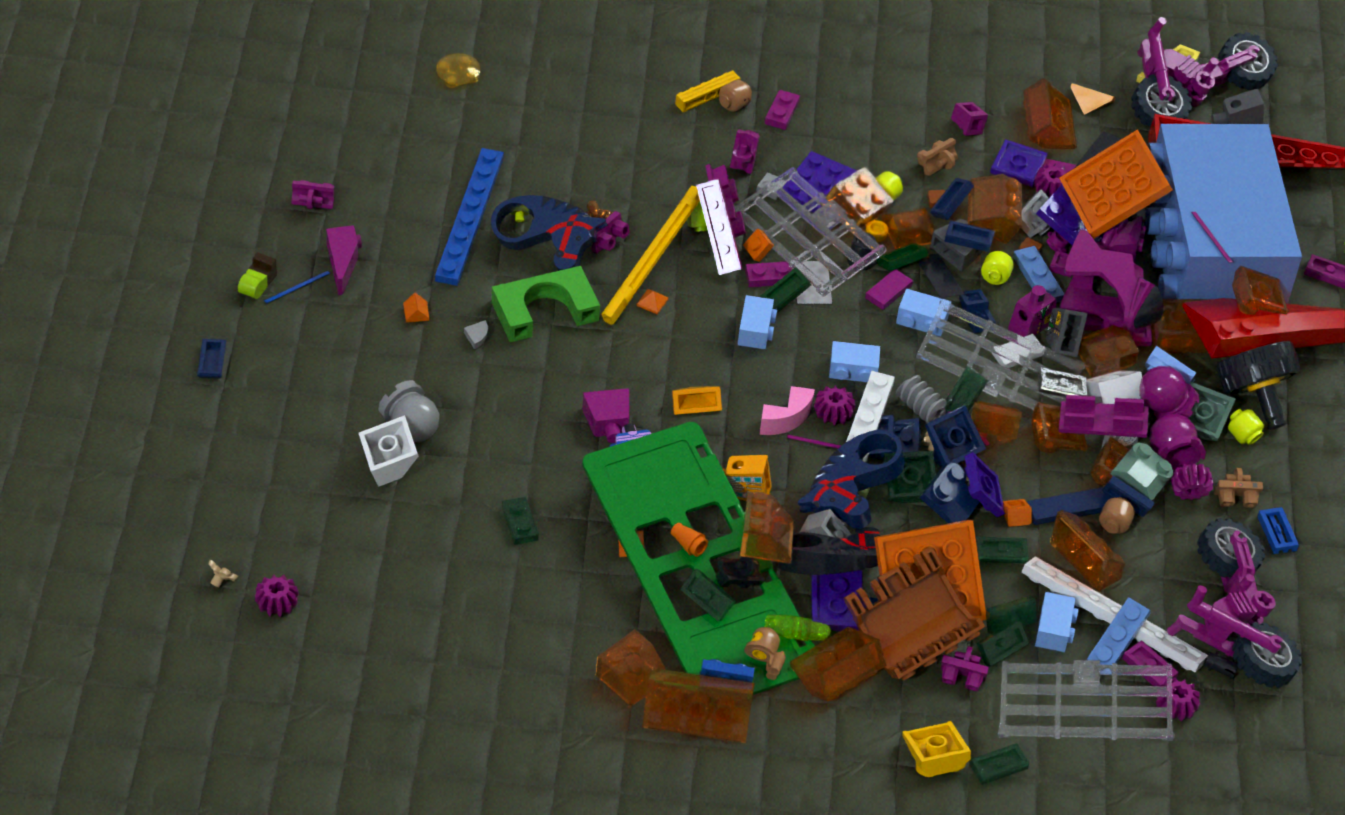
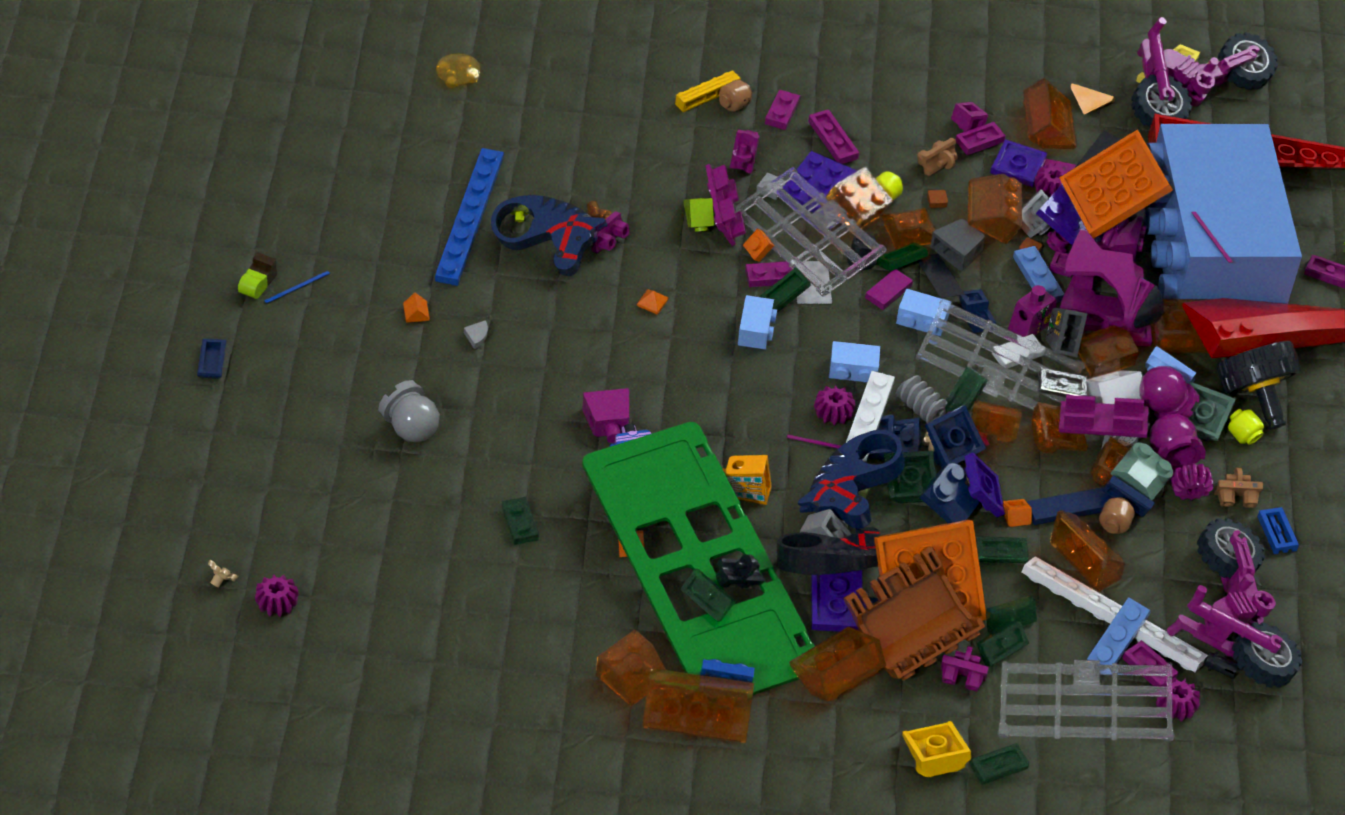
magenta hips [291,180,335,209] -> none
magenta slope [326,225,362,295] -> none
white slope [359,415,419,487] -> none
bright green arch [491,266,600,342] -> none
yellow piece [601,186,700,325] -> none
orange cone [671,522,708,557] -> none
light orange slope [672,386,722,415] -> none
tile [696,179,743,275] -> none
clear orange slope [740,491,794,563] -> none
medium nougat piece [744,627,786,680] -> none
bright pink brick [760,386,815,435] -> none
clear neon green hinge [764,615,831,641] -> none
yellow tile [865,220,888,242] -> none
dark blue tile [930,178,974,220] -> none
dark blue tile [944,220,995,252] -> none
neon yellow head [981,251,1013,285] -> none
light blue brick [1035,592,1078,652] -> none
dark grey torso [1211,89,1264,124] -> none
clear orange slope [1232,266,1289,315] -> none
none -> magenta plate [808,109,859,164]
none -> magenta plate [955,122,1006,155]

